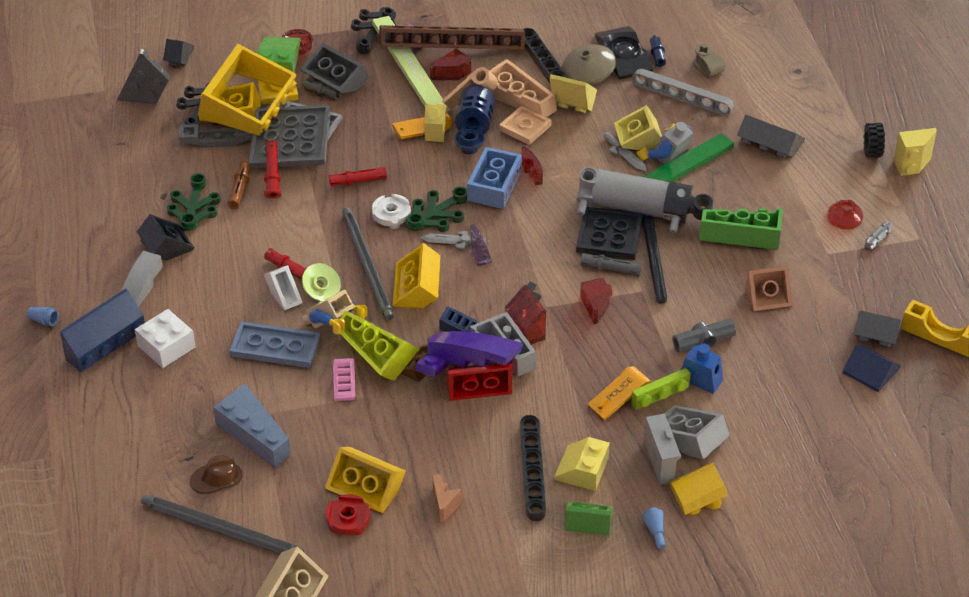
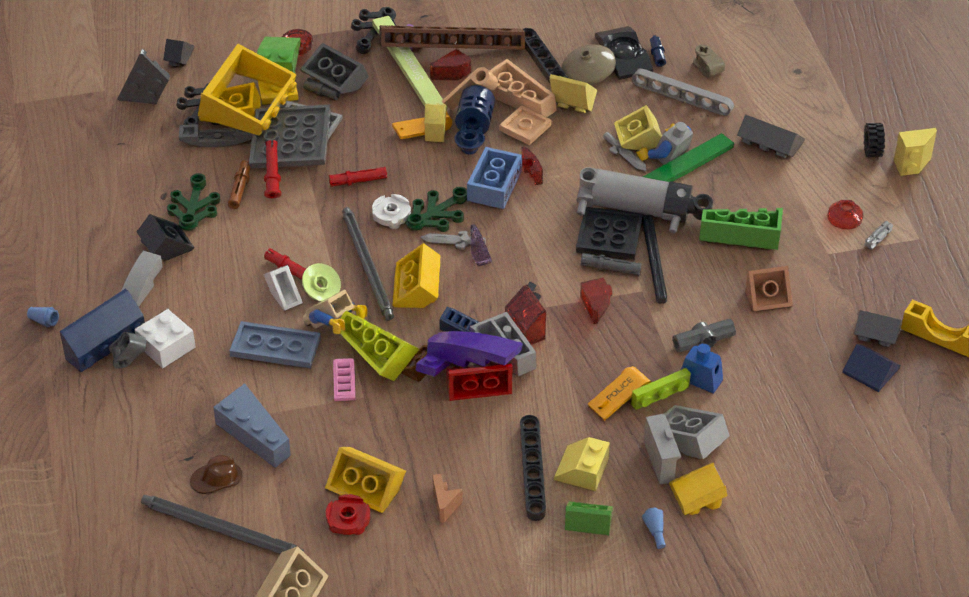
none -> dark grey piece [109,332,147,368]

